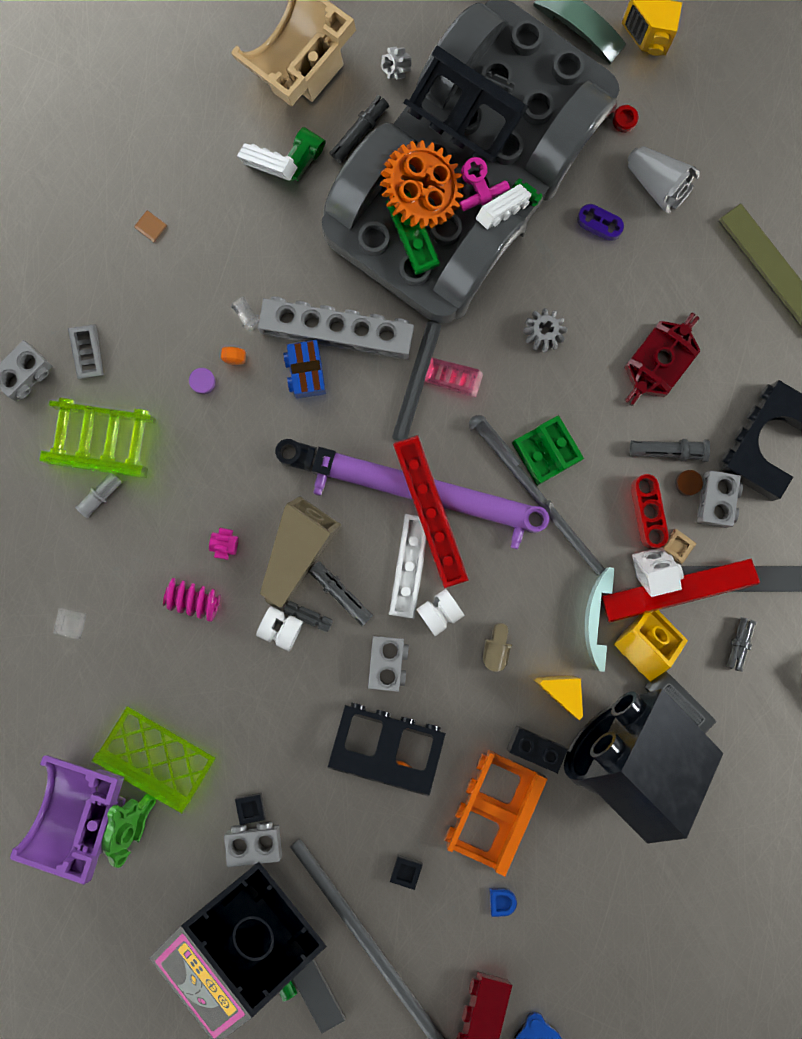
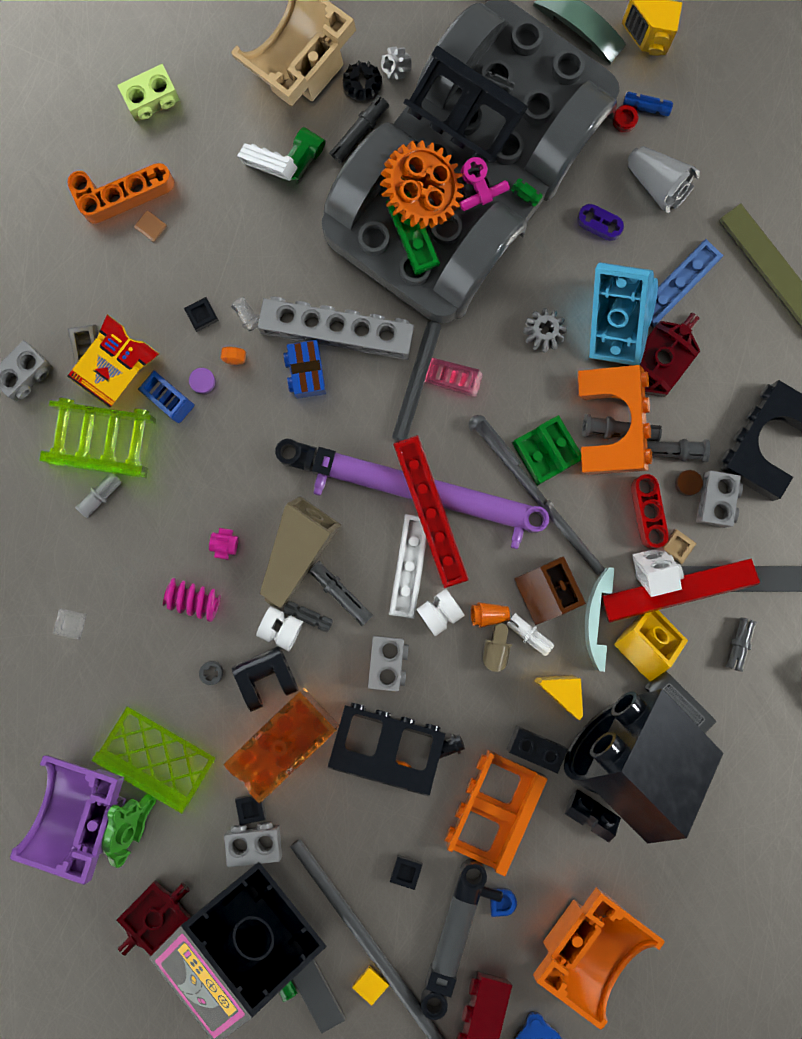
white piece [476,184,531,230] -> none
none -> orange beam [67,163,175,224]
none -> piece [67,314,160,408]
none -> dark red plate [116,880,191,956]
none -> yellowish green brick [117,64,180,121]
none -> blue slope [138,371,195,423]
none -> black tile [184,297,219,332]
none -> dark grey bush [199,661,223,685]
none -> clear orange piece [223,688,339,804]
none -> black connector [232,646,299,712]
none -> black gear [343,60,382,101]
none -> yellow tile [352,965,389,1006]
none -> piece [421,858,503,1020]
none -> black pin [430,734,465,759]
none -> orange cone [471,602,510,628]
none -> white axle [506,613,554,656]
none -> reddish brown slope [514,556,586,625]
none -> orange piece [533,887,665,1029]
none -> black piece [565,789,621,842]
none -> orange arch [578,365,652,475]
none -> dark grey pin [582,414,662,442]
none -> medium azure brick [589,262,658,365]
none -> blue axle [623,92,673,116]
none -> medium blue tile [650,239,724,328]

